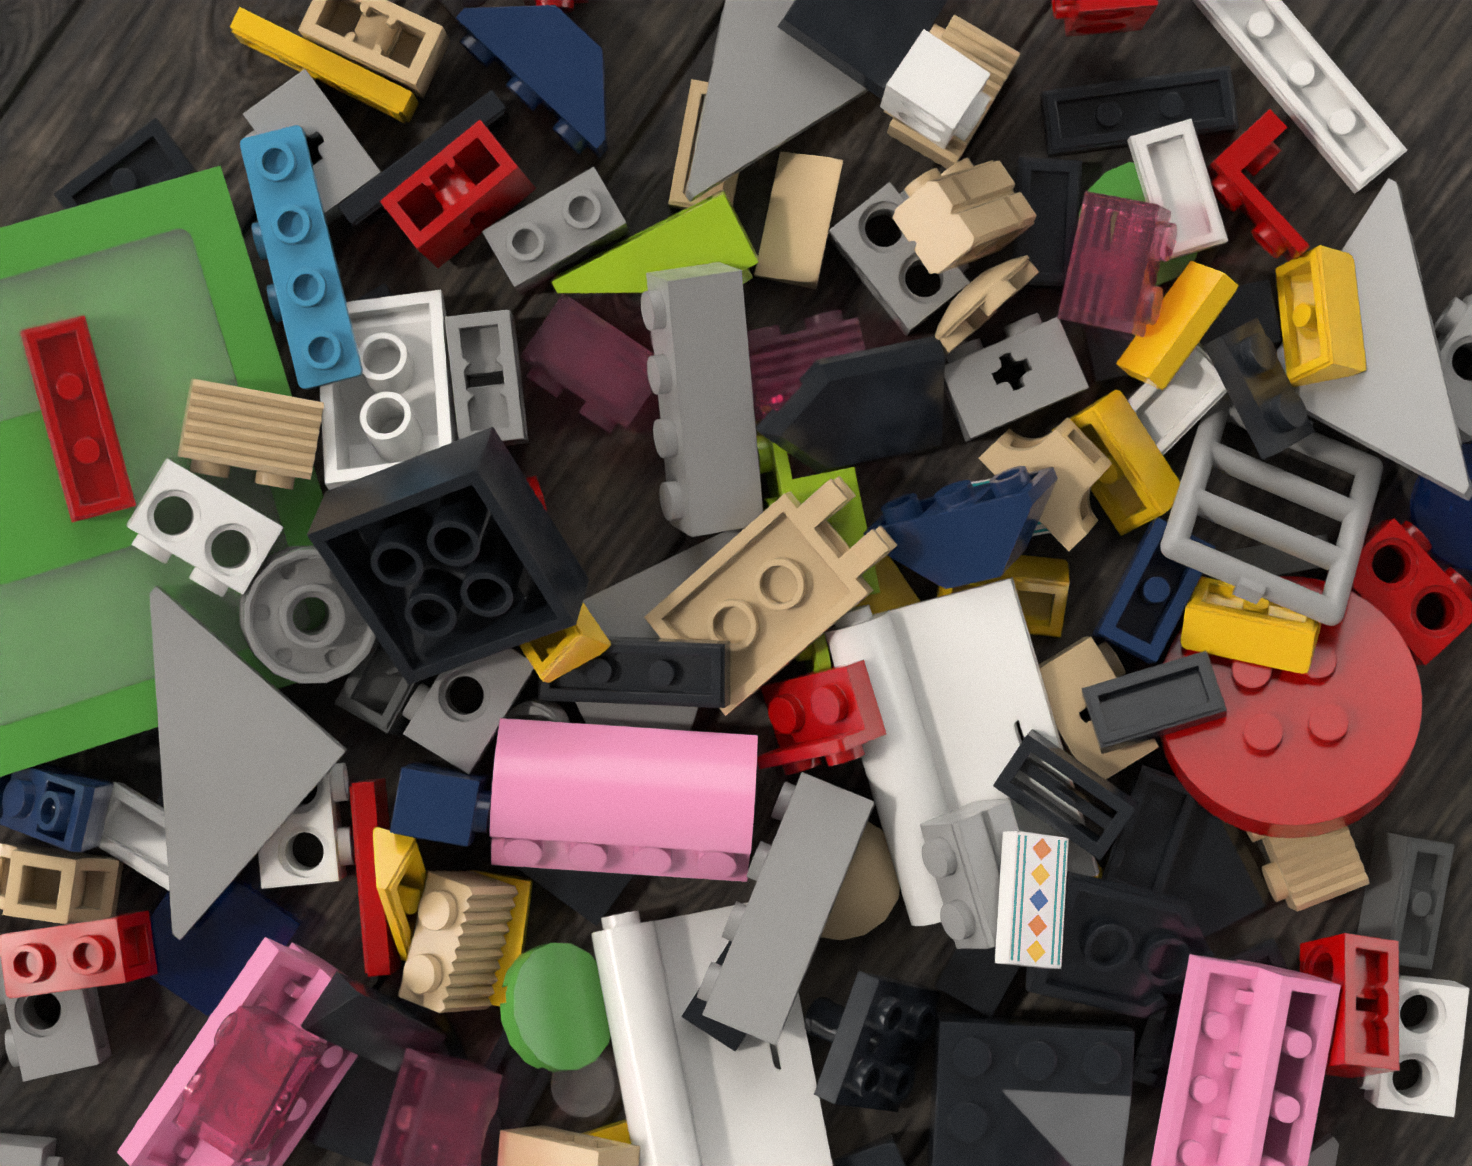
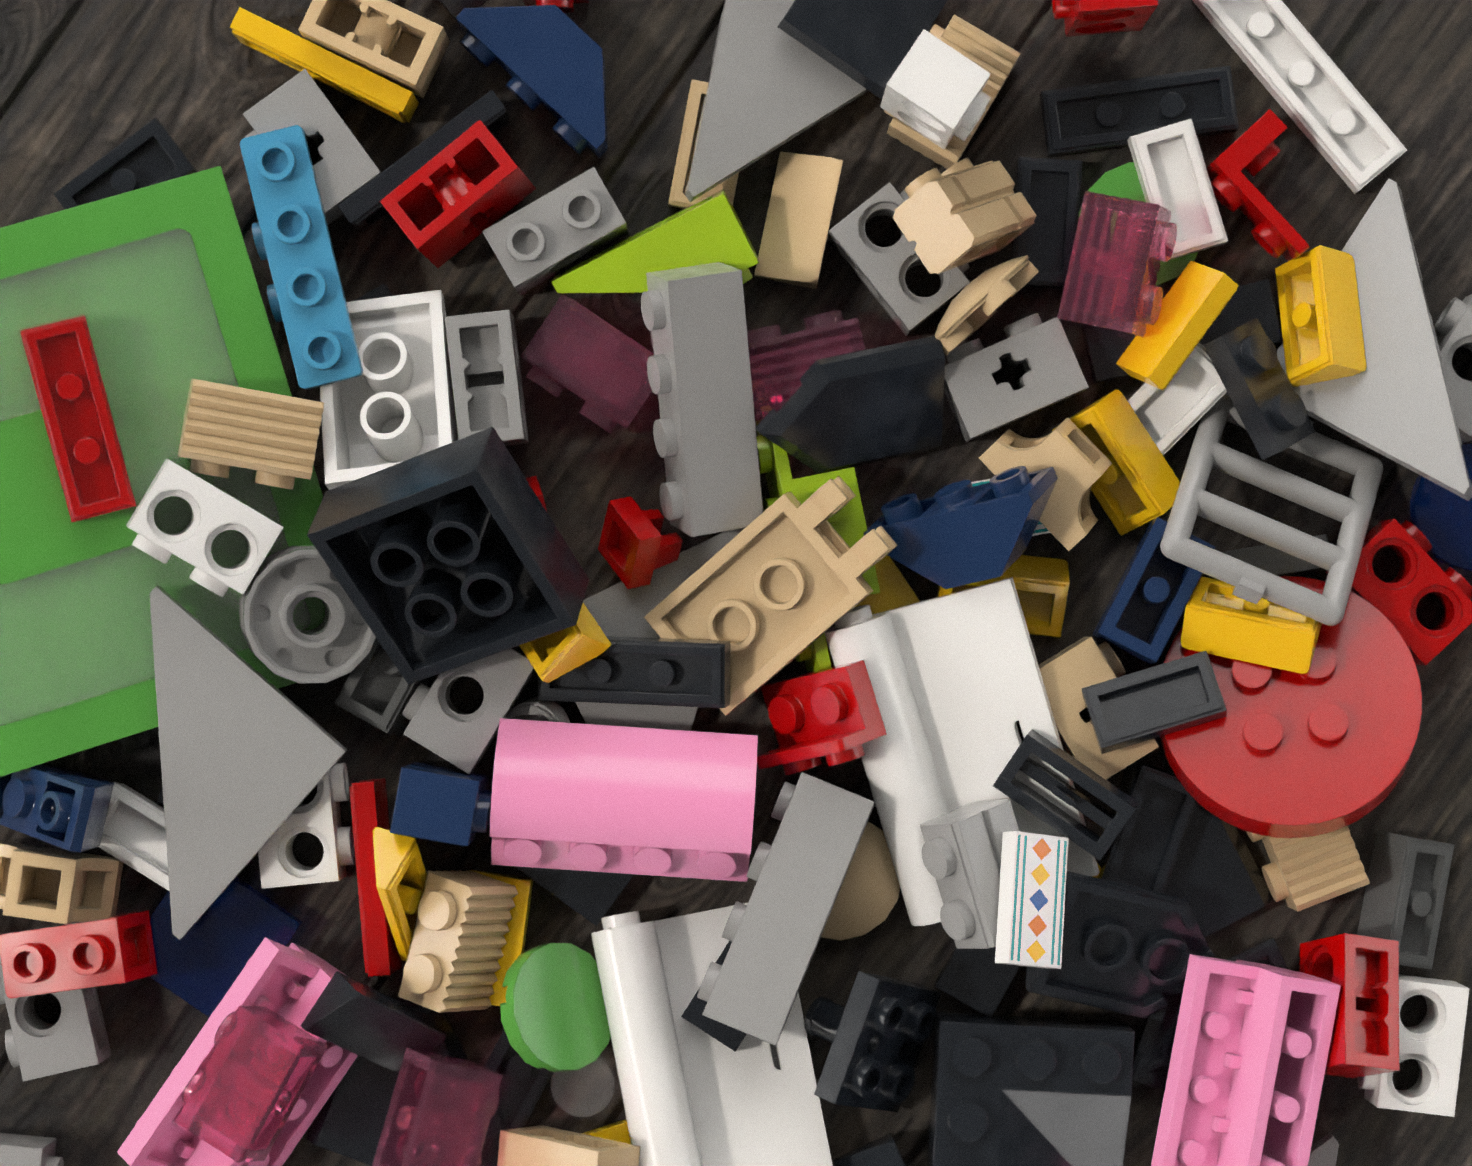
none -> red tile [598,496,683,589]

